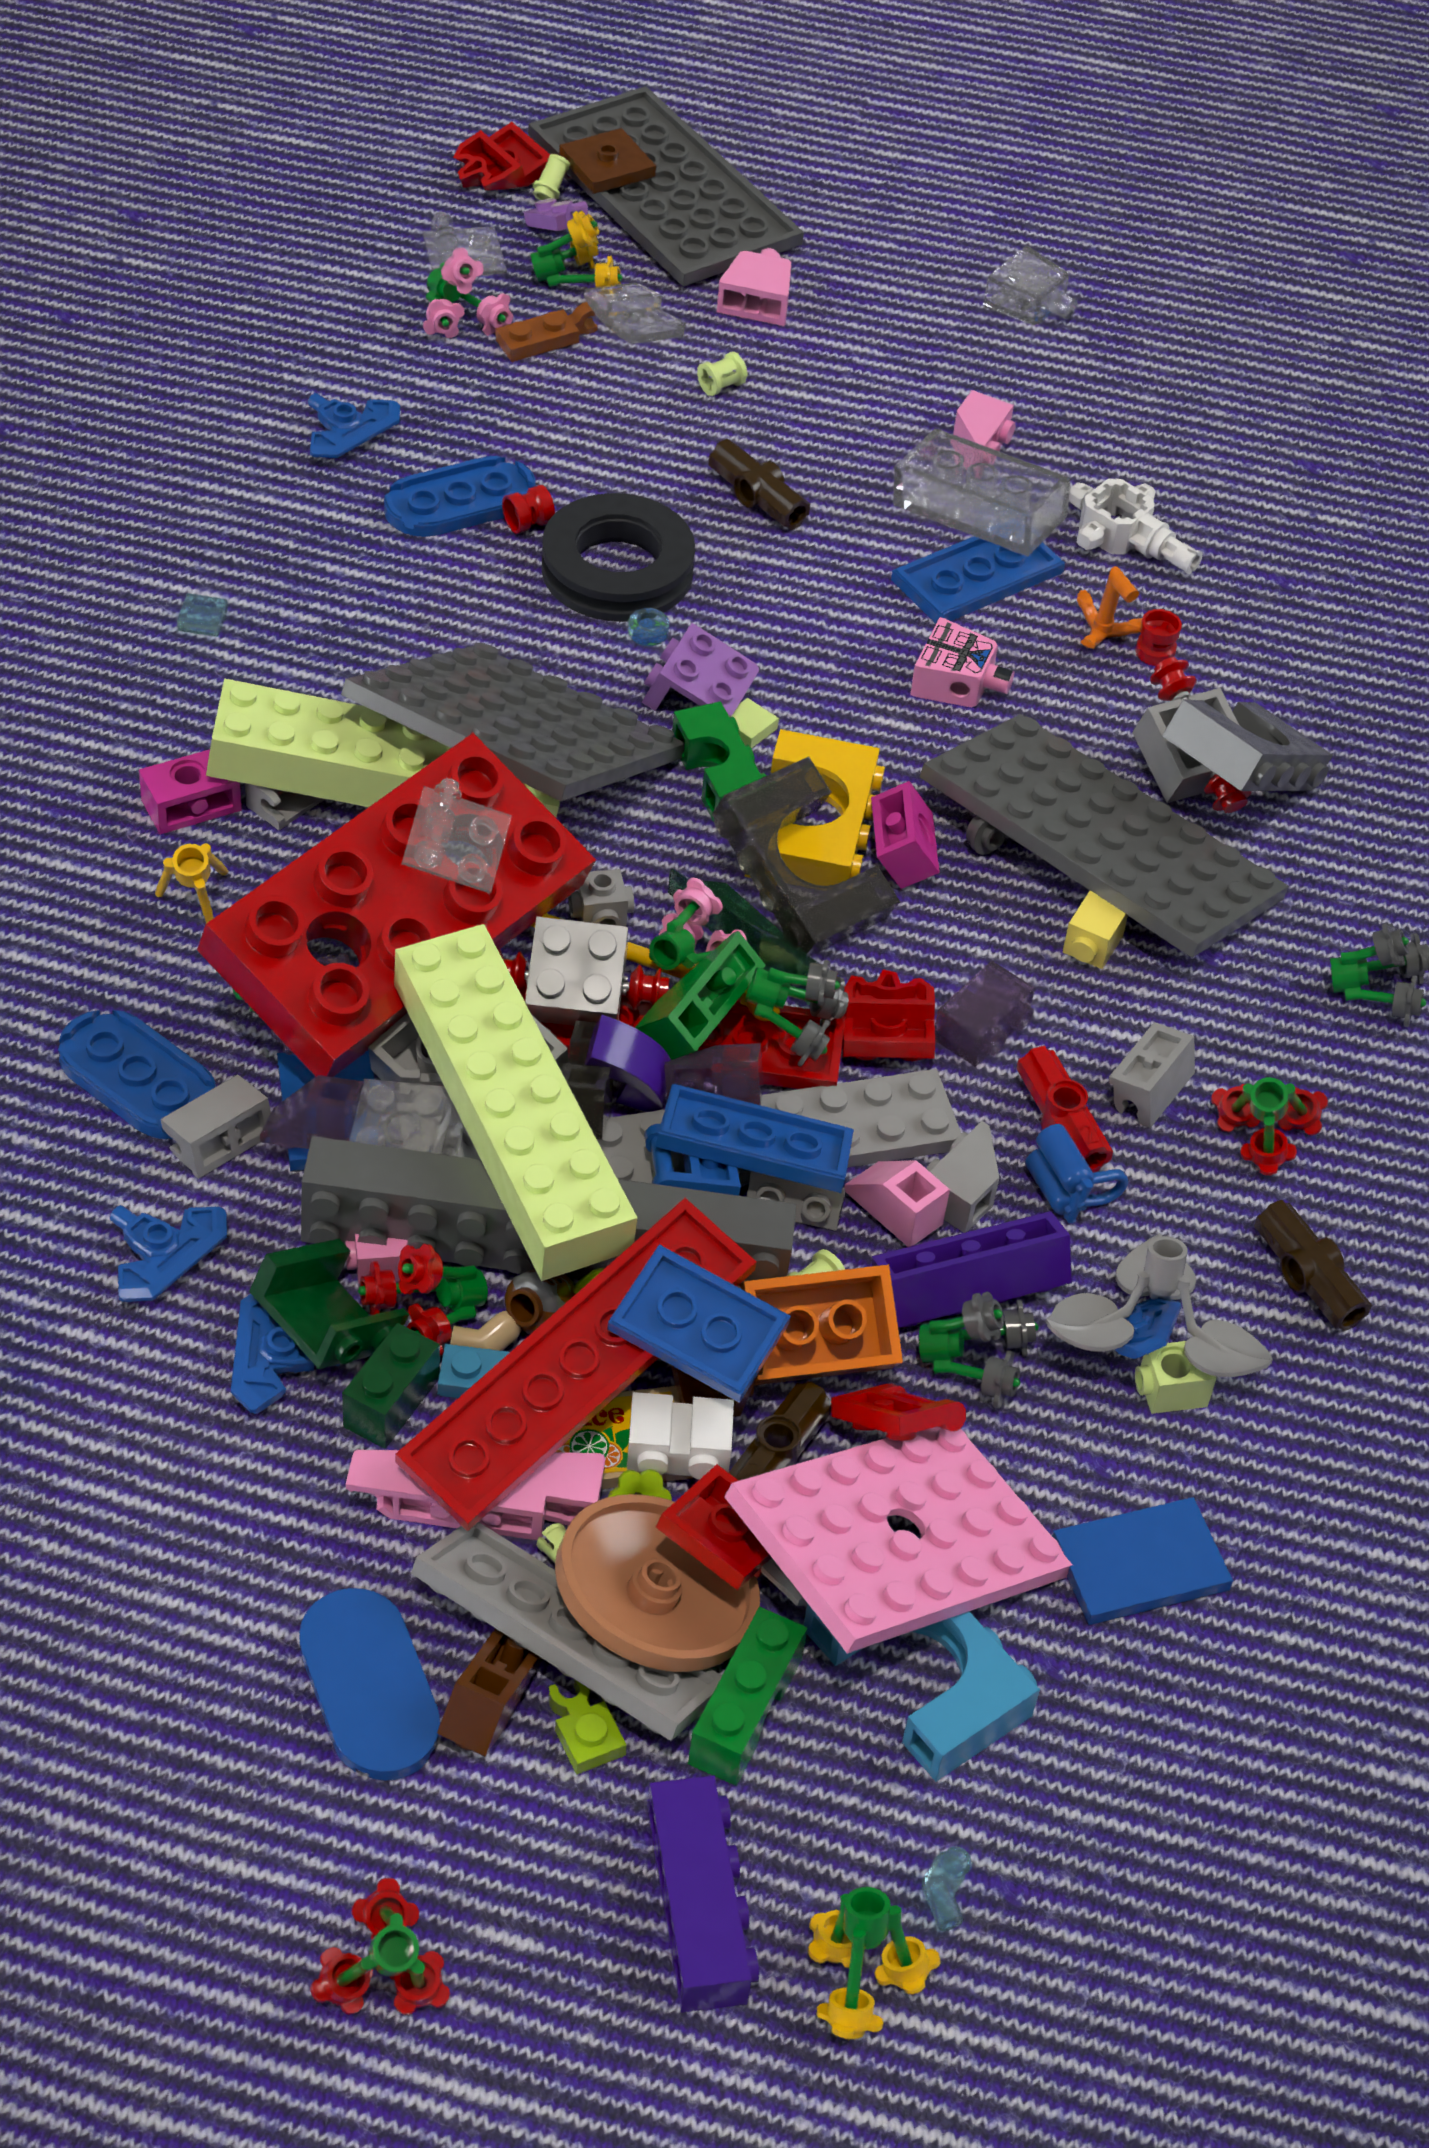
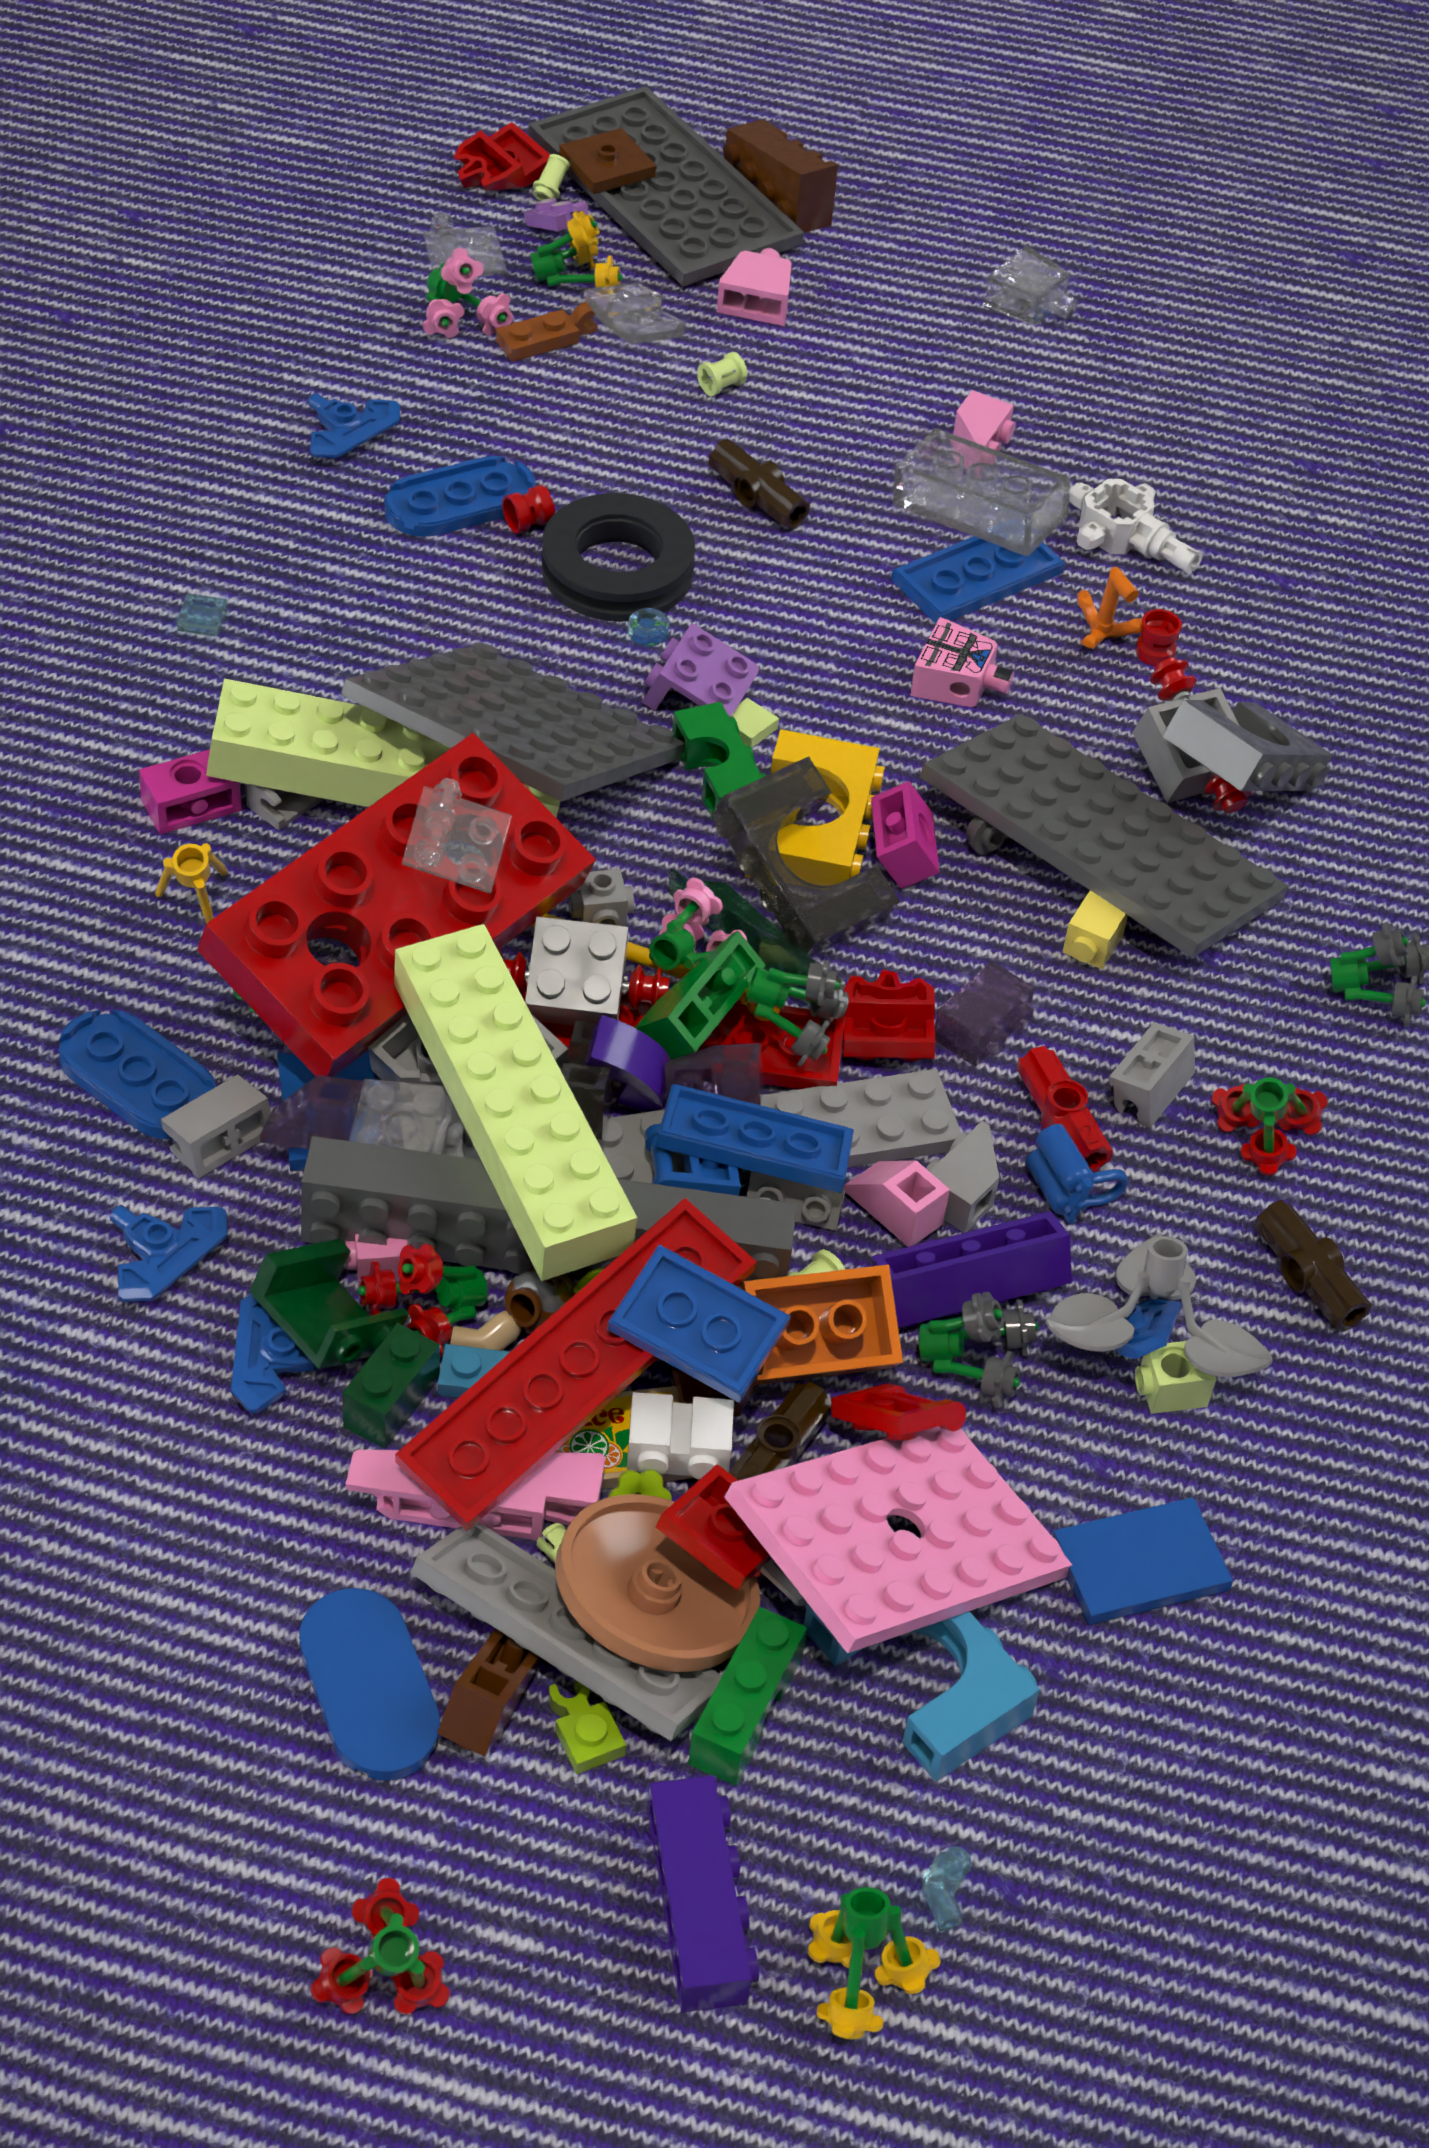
none -> reddish brown wedge [723,119,838,233]

